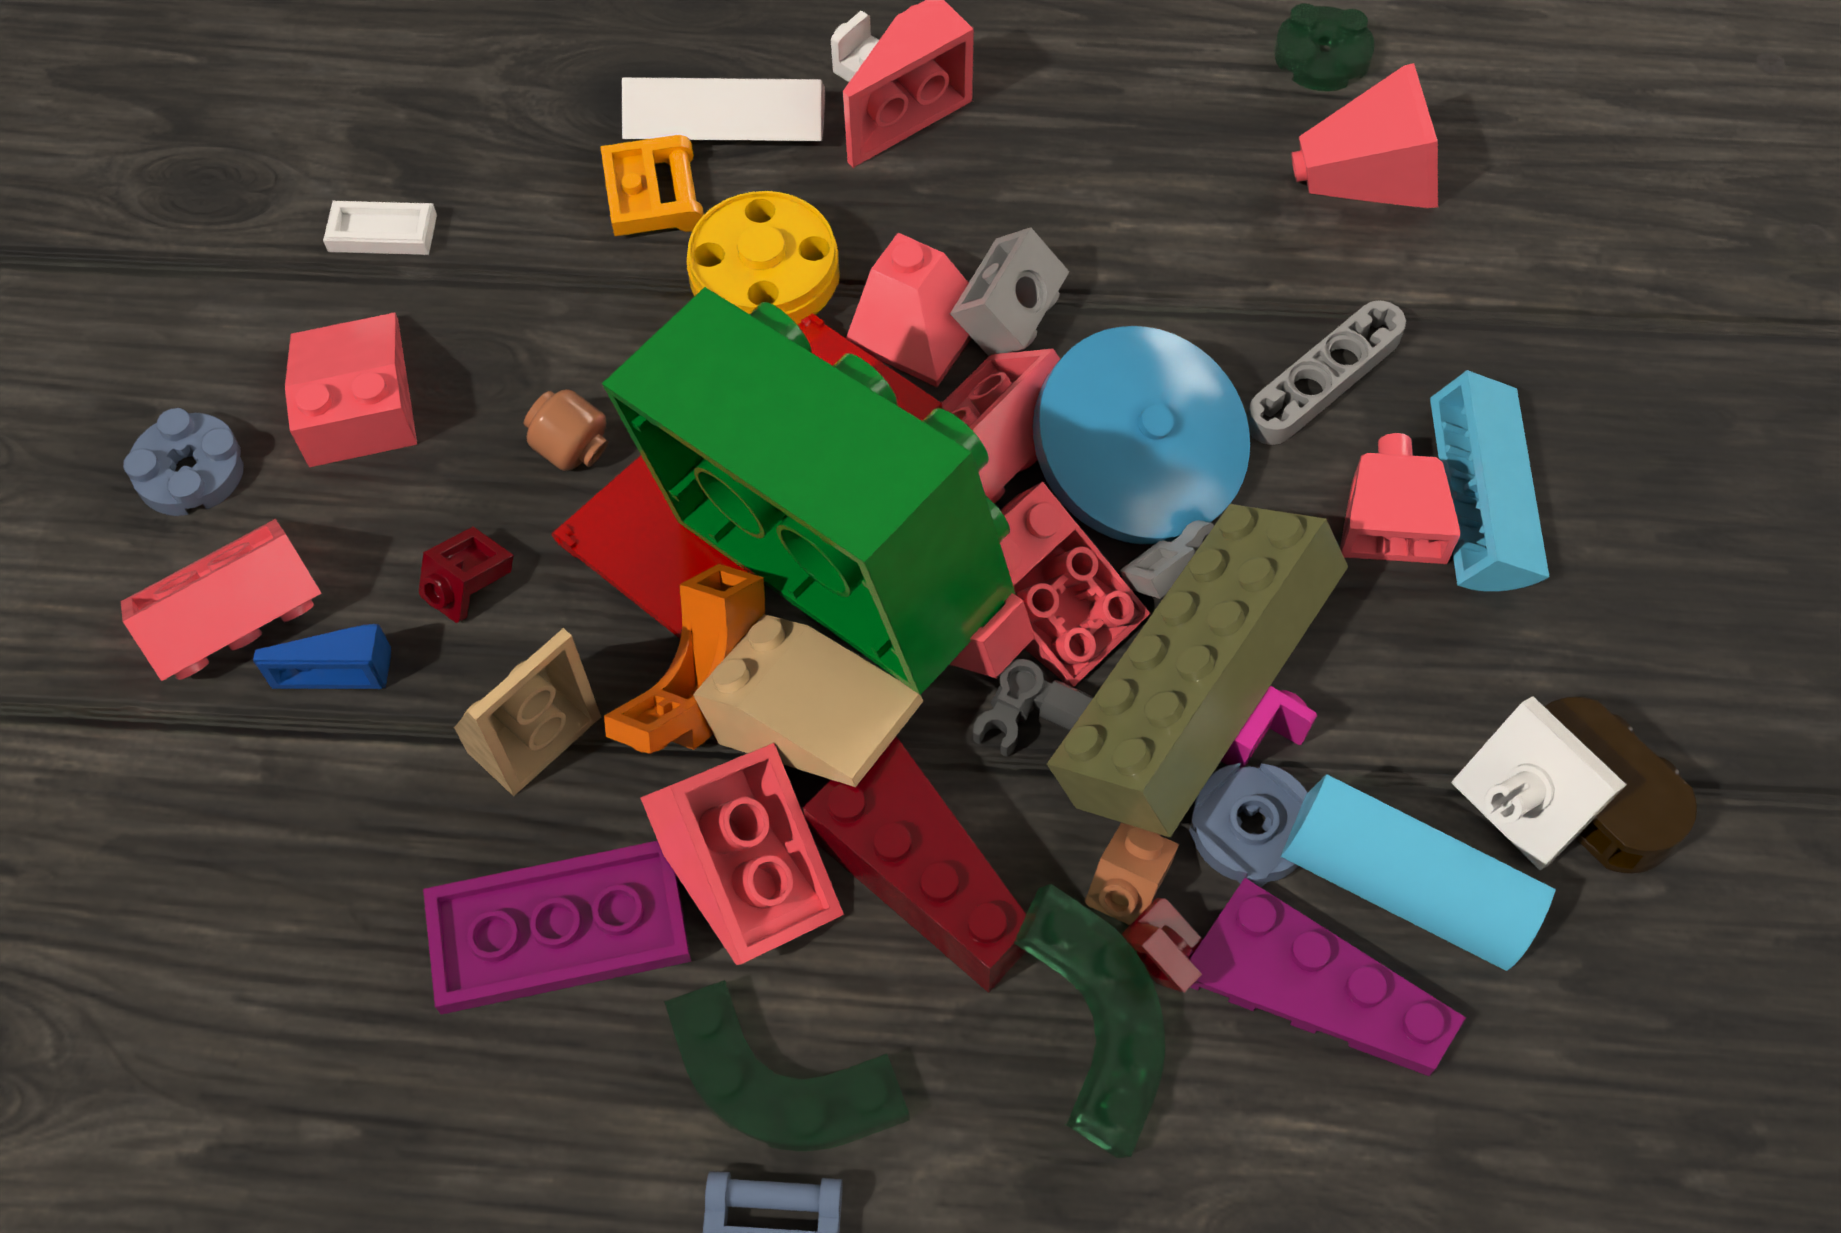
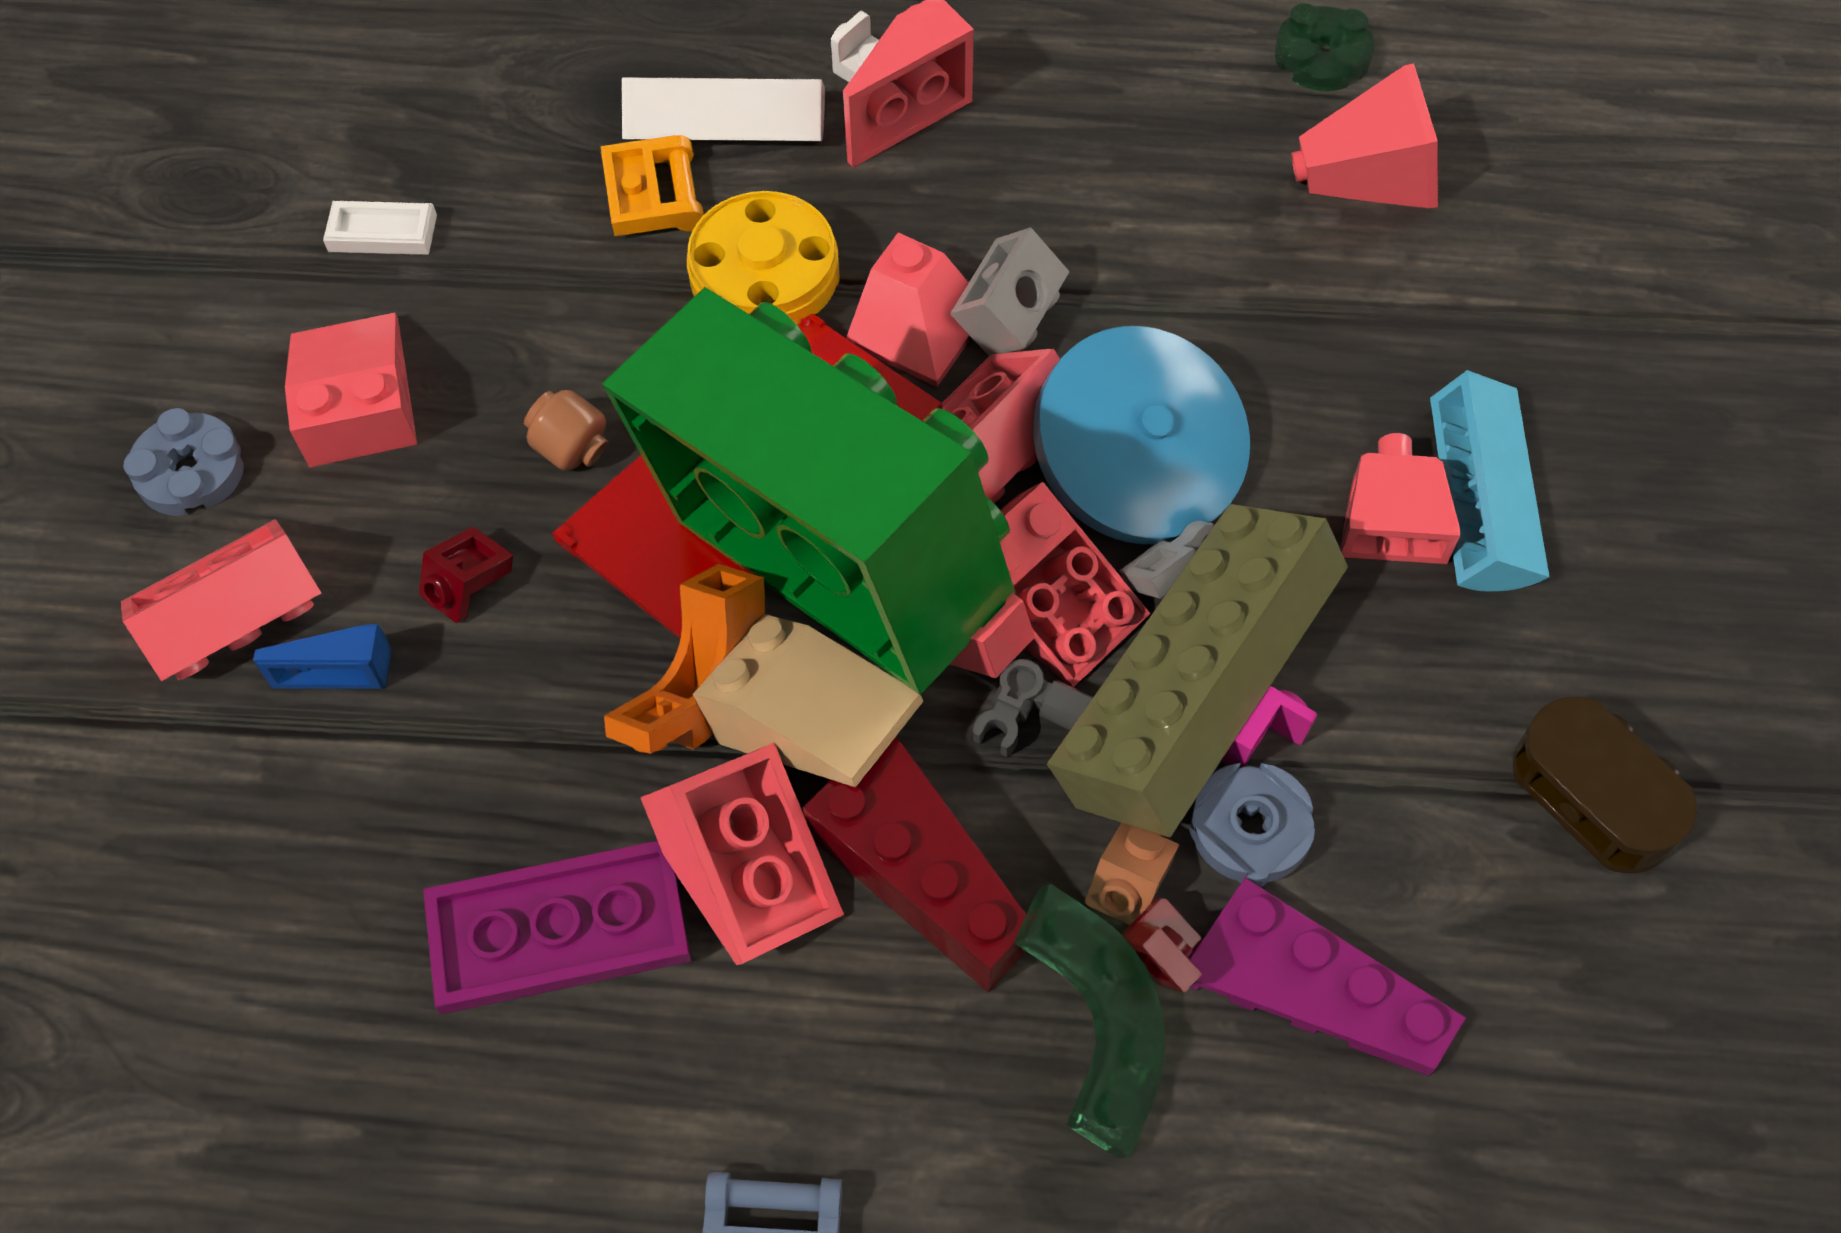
tan slope [454,628,601,796] -> none
clear green plate [664,980,910,1151] -> none
light grey beam [1247,300,1406,445] -> none
medium azure brick [1280,774,1556,971] -> none
white tile [1451,696,1626,871] -> none

